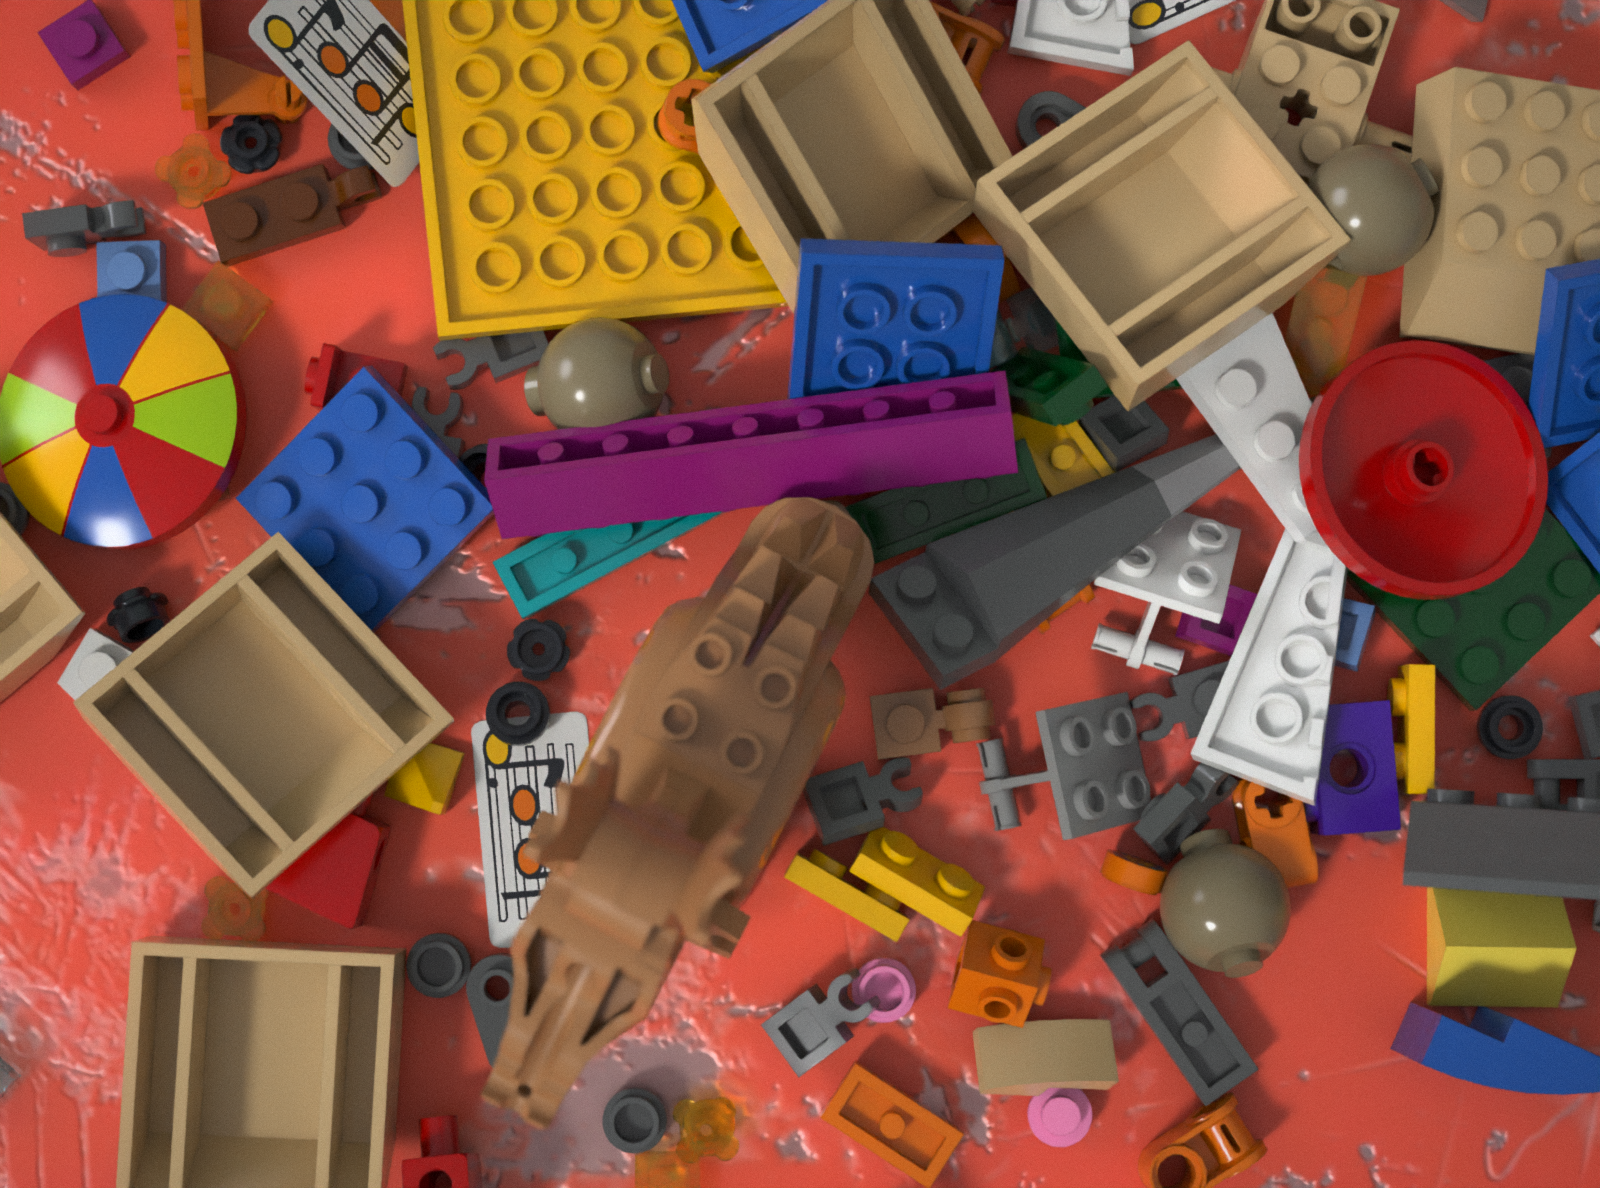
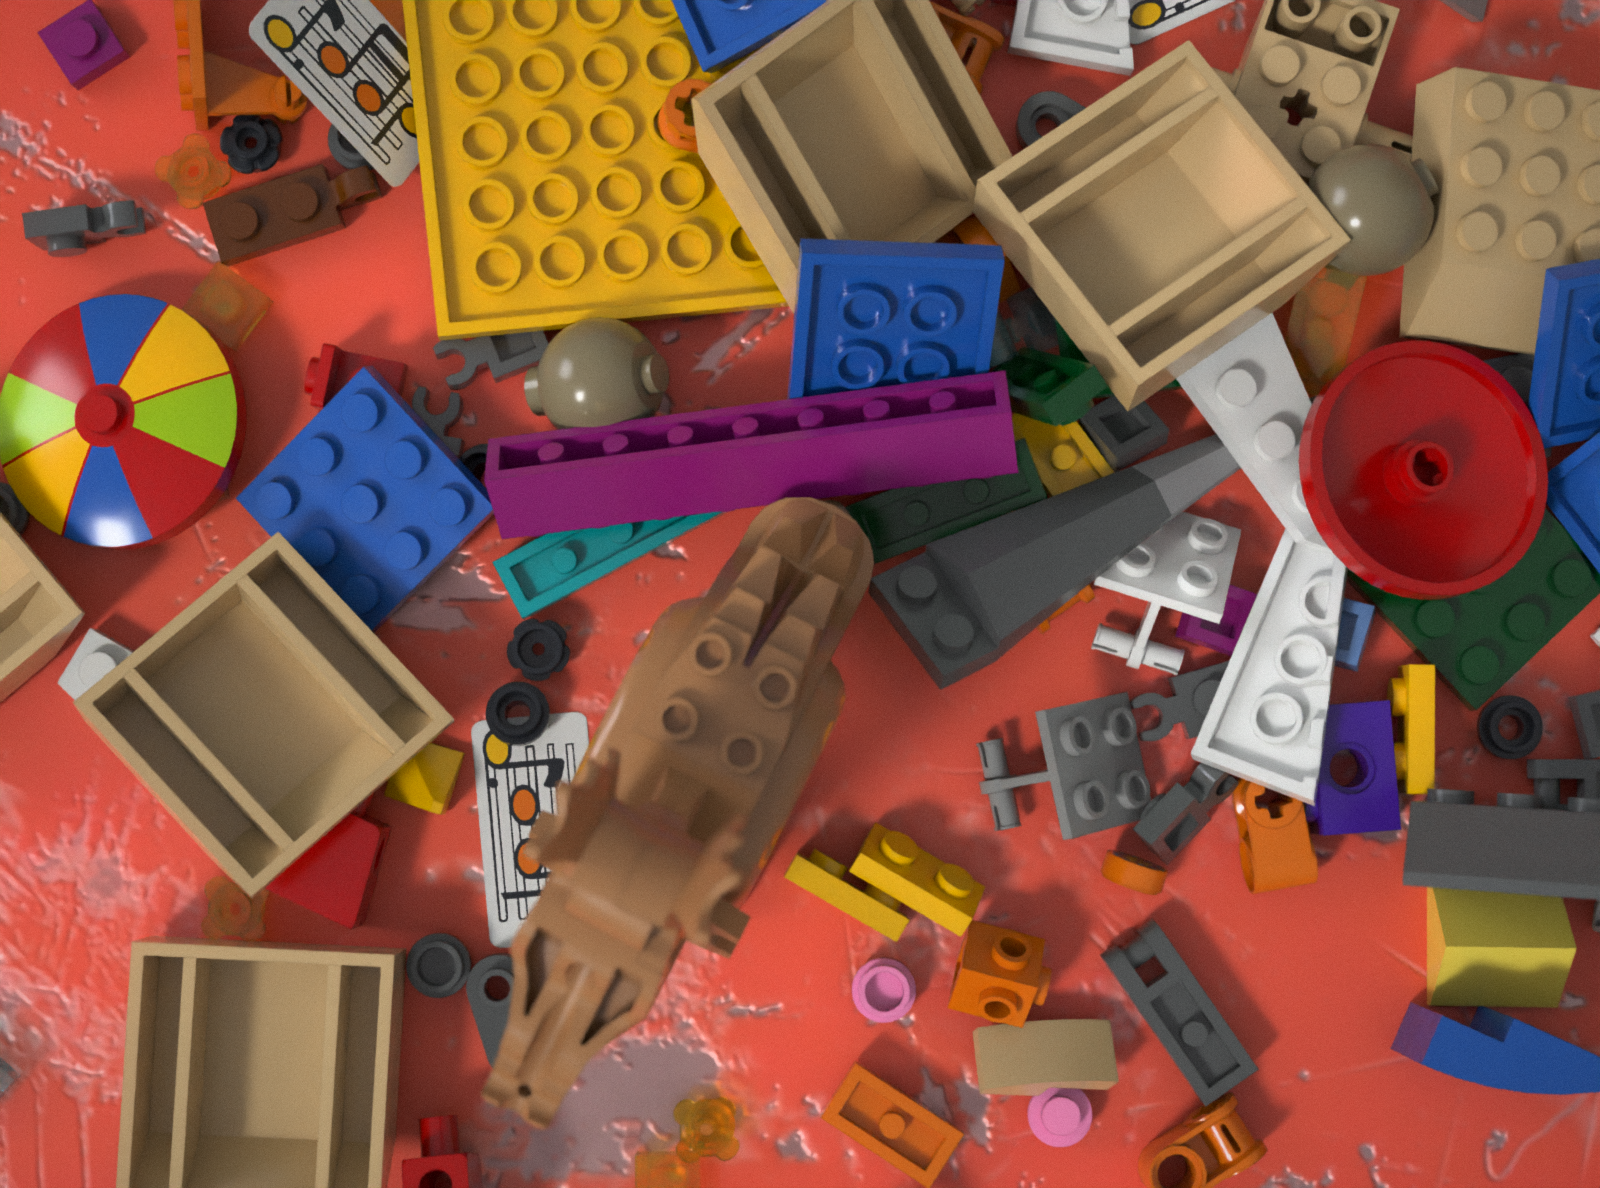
medium blue plate [96,240,167,303] -> none
black plate [107,587,170,643] -> none
dark grey plate [602,1087,667,1153] -> none
plate [761,968,881,1077] -> none
dark grey plate [802,757,923,846] -> none
medium nougat plate [870,688,996,760] -> none
dark tan brick [1160,829,1291,978] -> none

